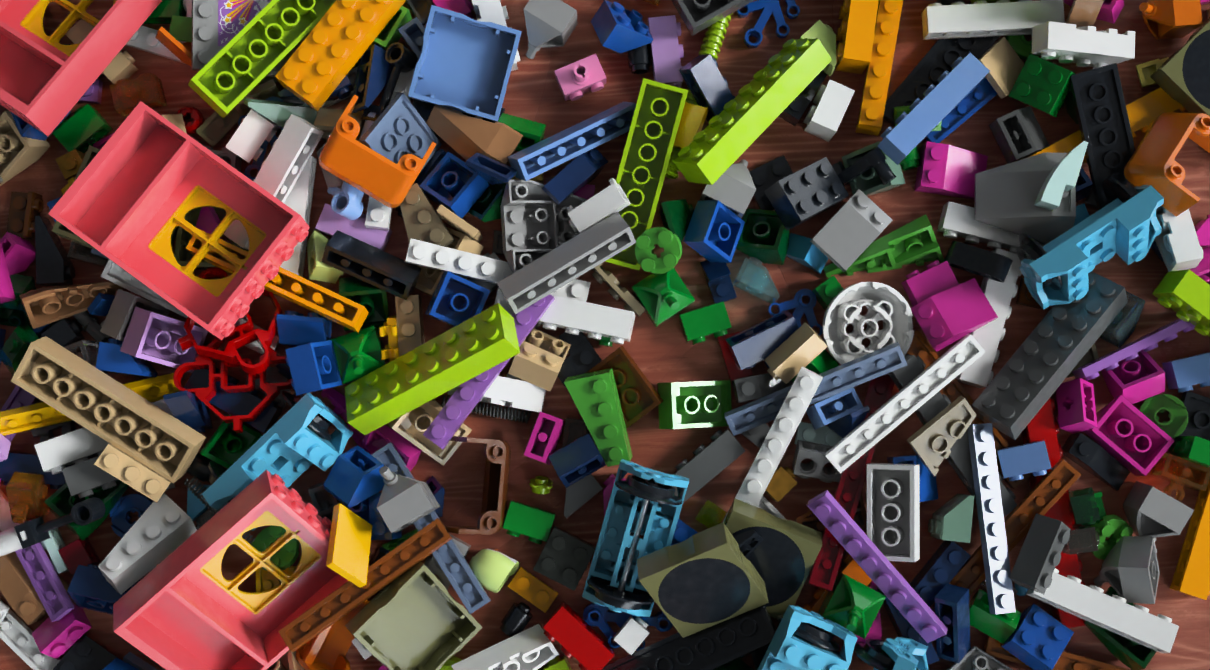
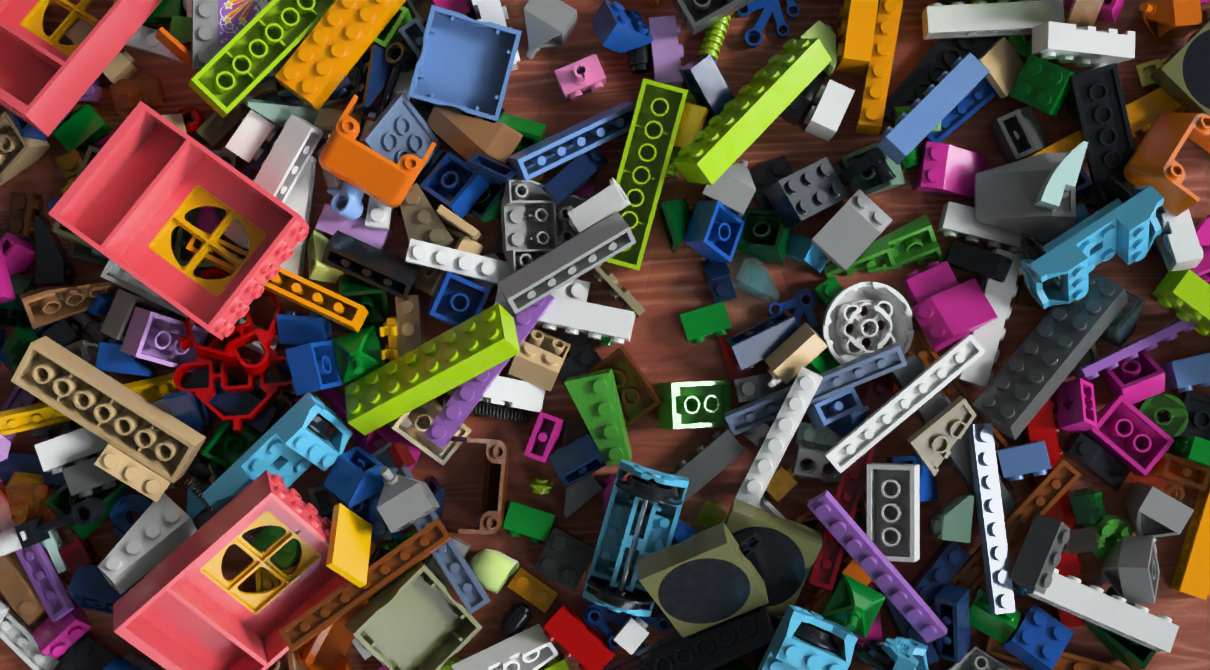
green piece [631,268,695,327] -> none
bright green plate [635,227,682,274] -> none
none -> dark red tile [387,442,416,468]

